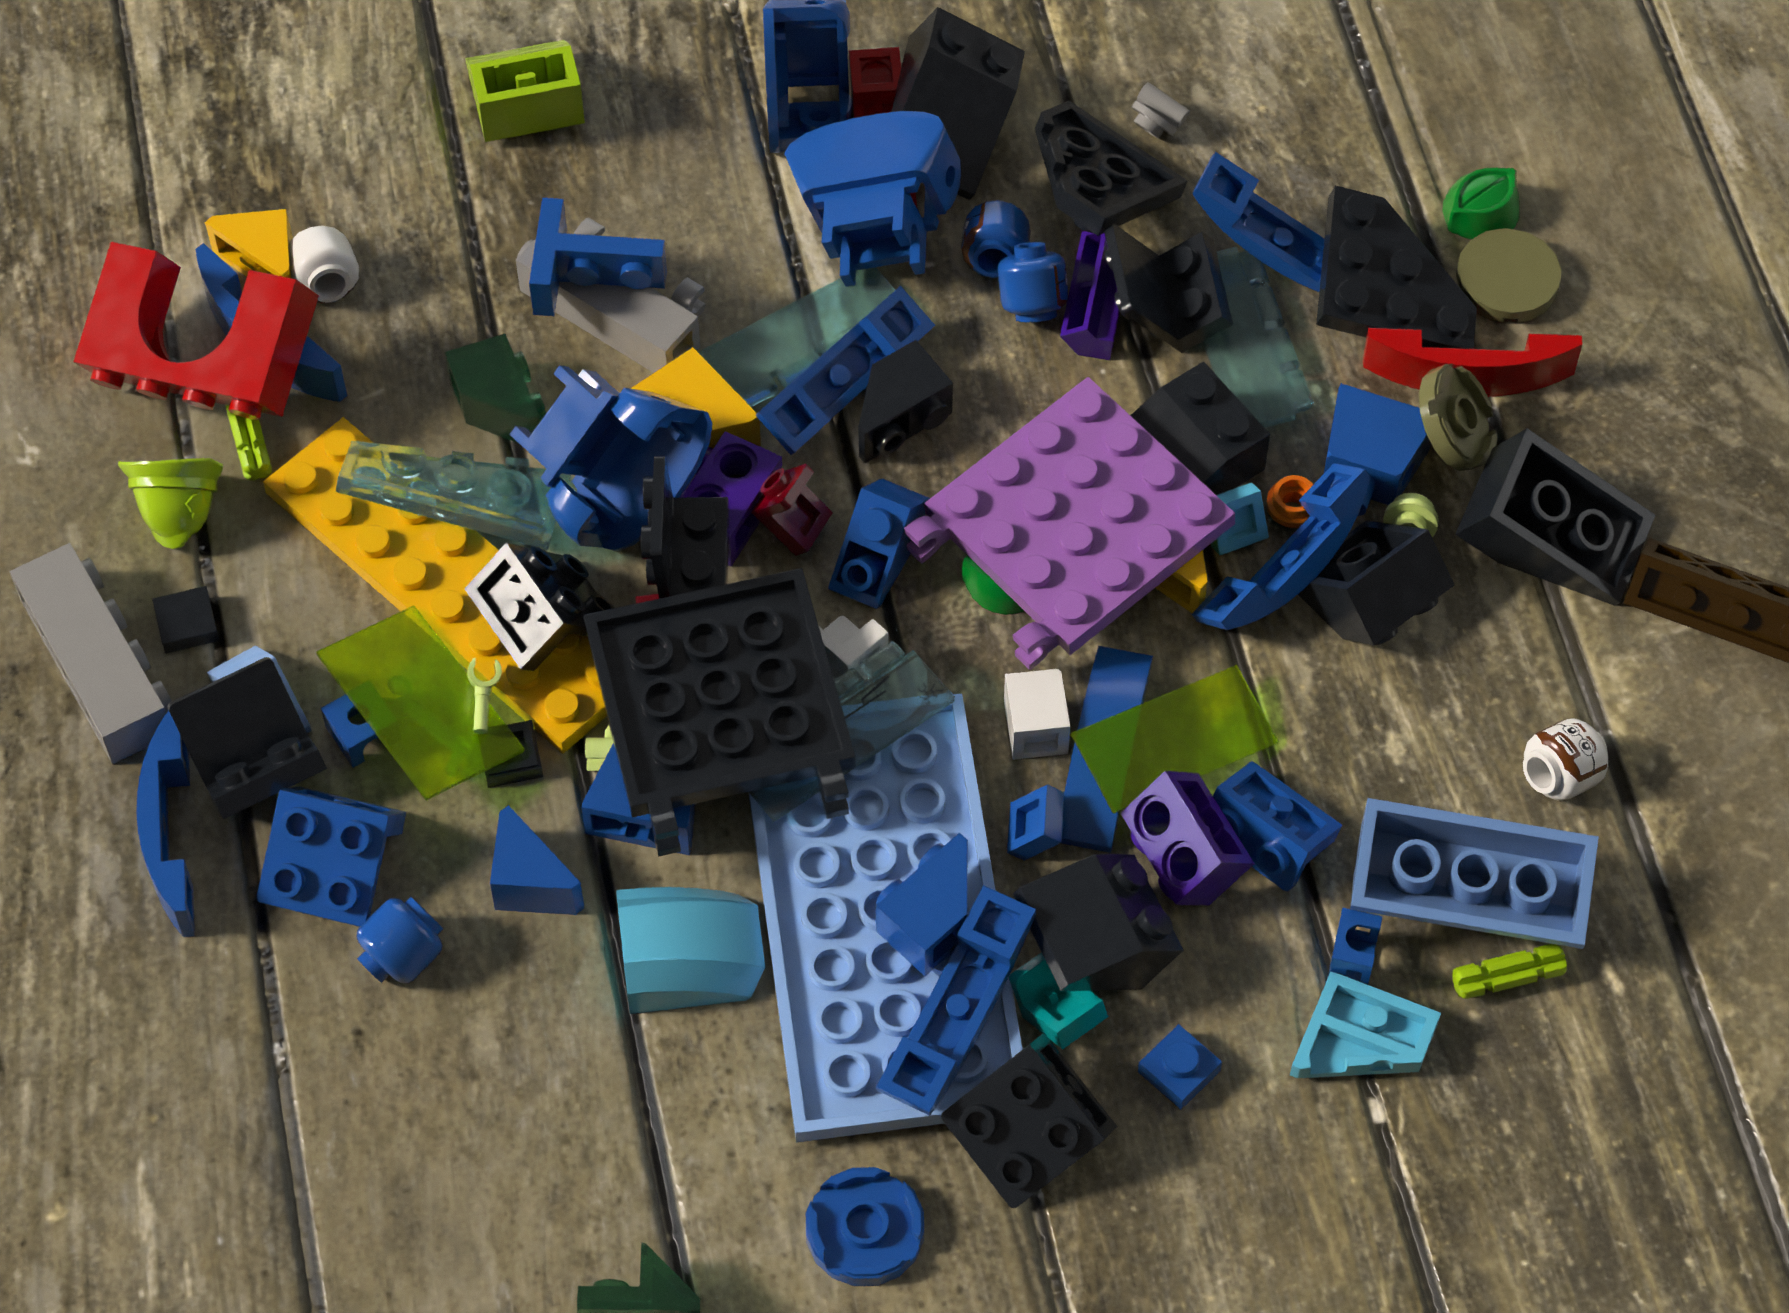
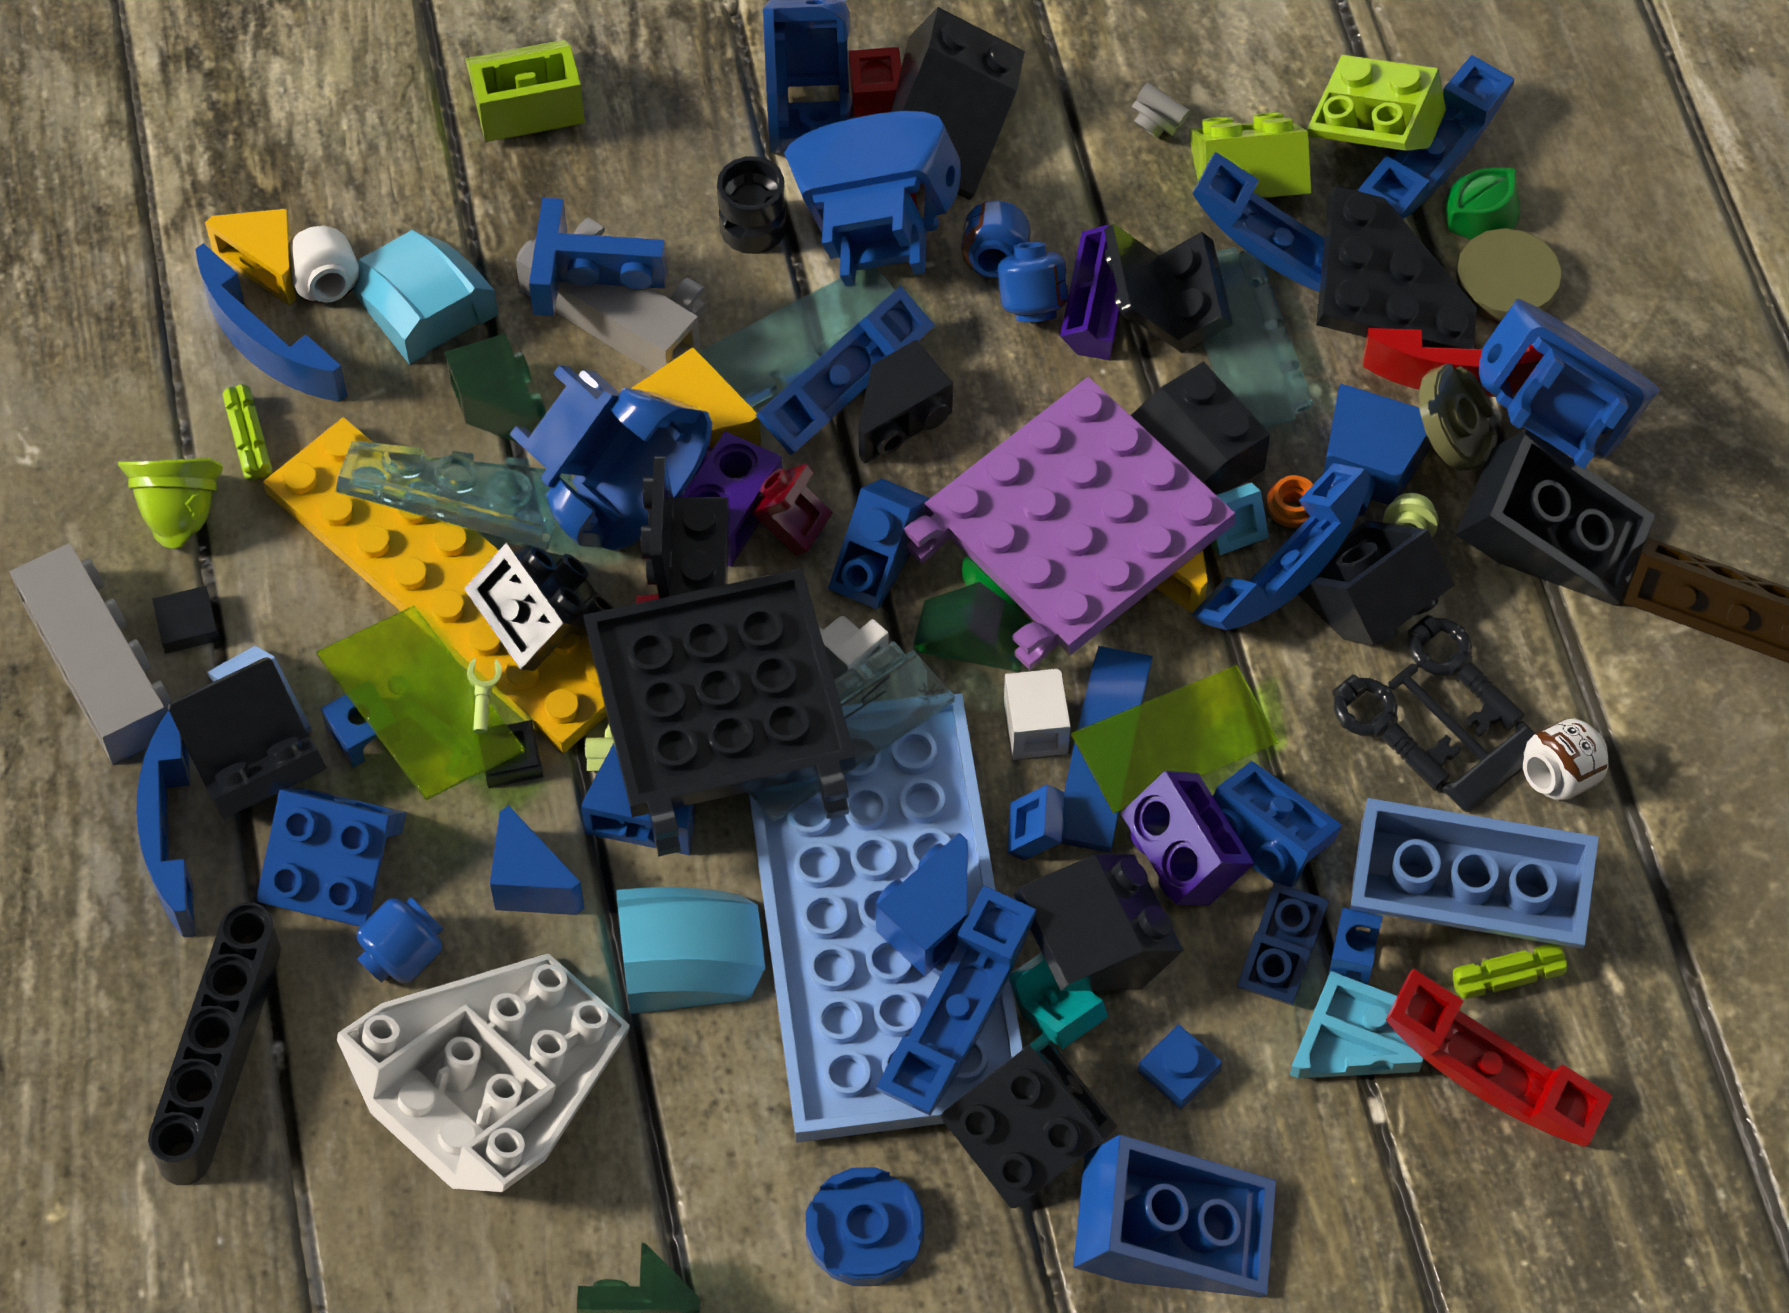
red arch [73,242,319,420] -> none
black plate [1035,101,1188,236] -> none
none -> black beam [148,903,281,1185]
none -> white wedge [337,953,630,1192]
none -> medium azure slope [352,230,498,365]
none -> black wheel [717,156,786,254]
none -> clear green slope [913,582,1032,673]
none -> blue slope [1073,1135,1276,1298]
none -> lime slope [1189,112,1311,198]
none -> dark blue slope [1237,882,1329,1006]
none -> lime slope [1307,55,1446,151]
none -> black piece [1332,615,1536,812]
none -> blue slope [1358,55,1515,219]
none -> red slope [1385,969,1612,1147]
none -> blue piece [1479,299,1660,469]

